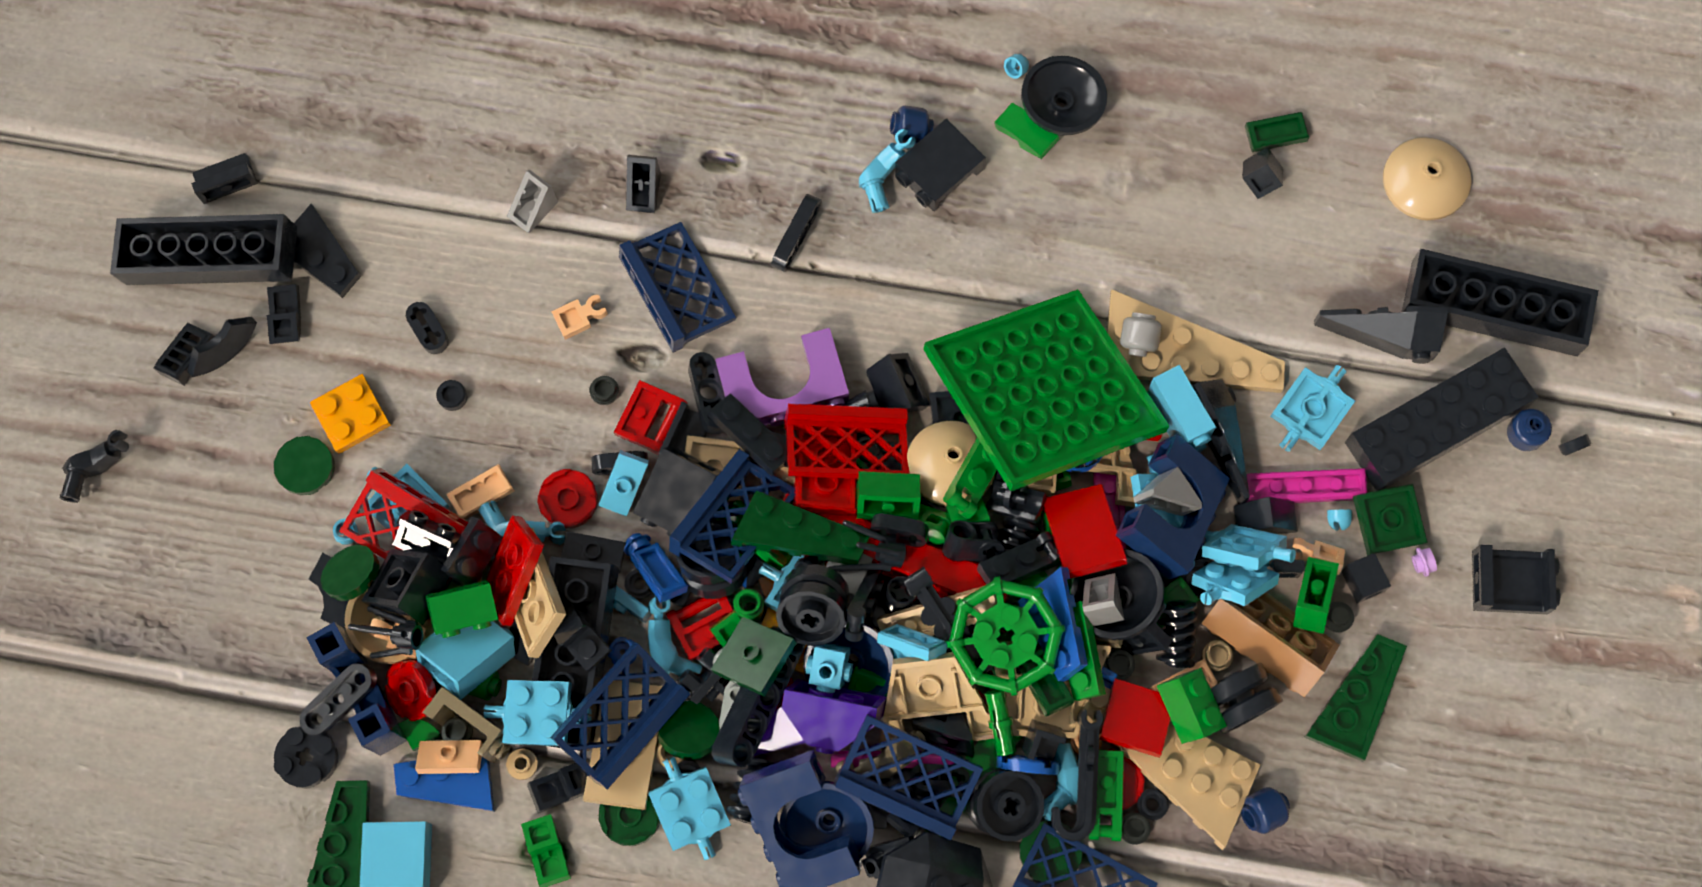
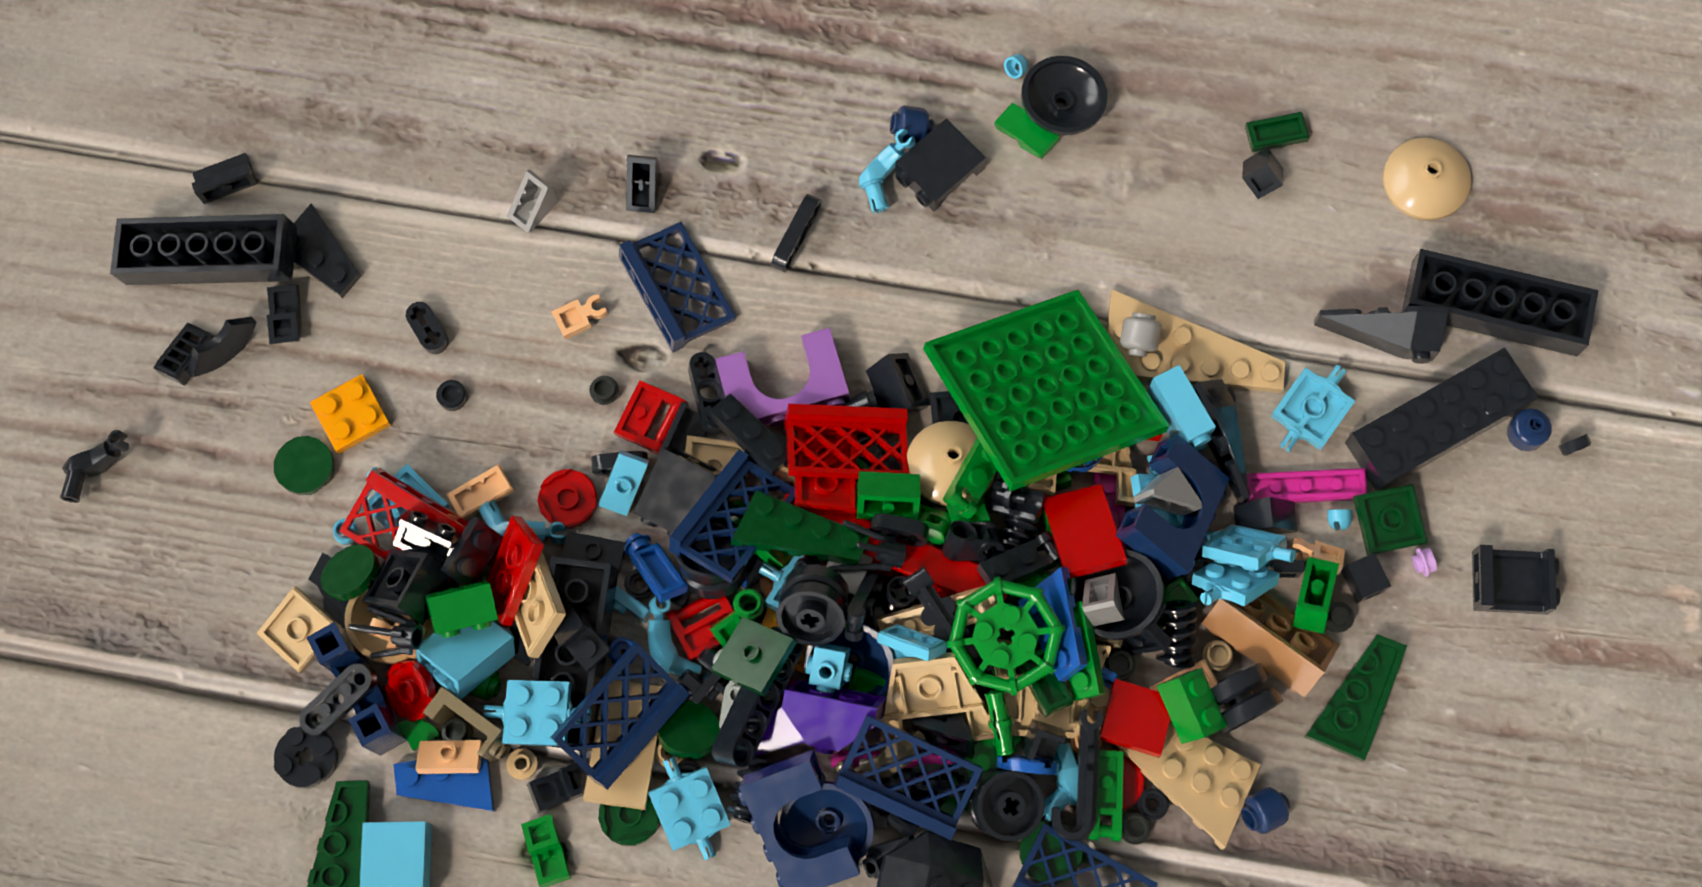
none -> tan tile [256,587,341,673]

